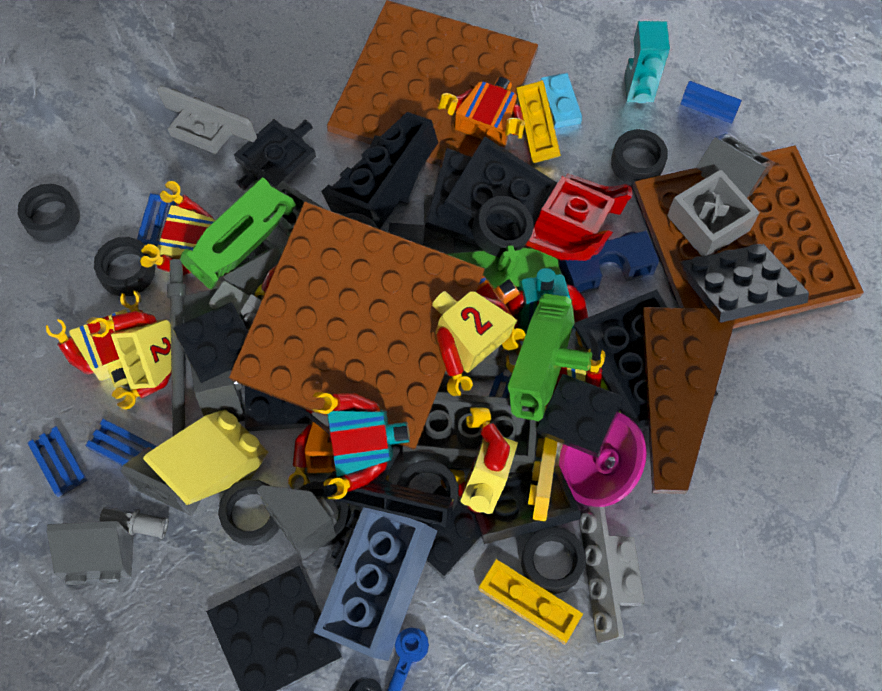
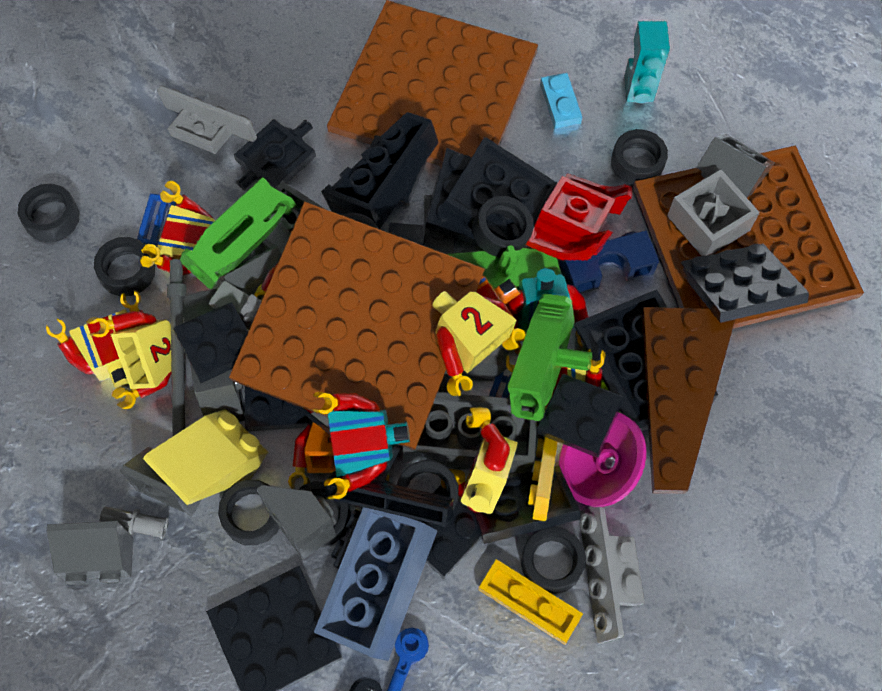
blue tile [27,426,88,497] -> none
blue tile [85,419,157,466] -> none
torso [437,77,525,148] -> none
yellow plate [516,80,561,163] -> none
blue tile [680,81,742,124] -> none

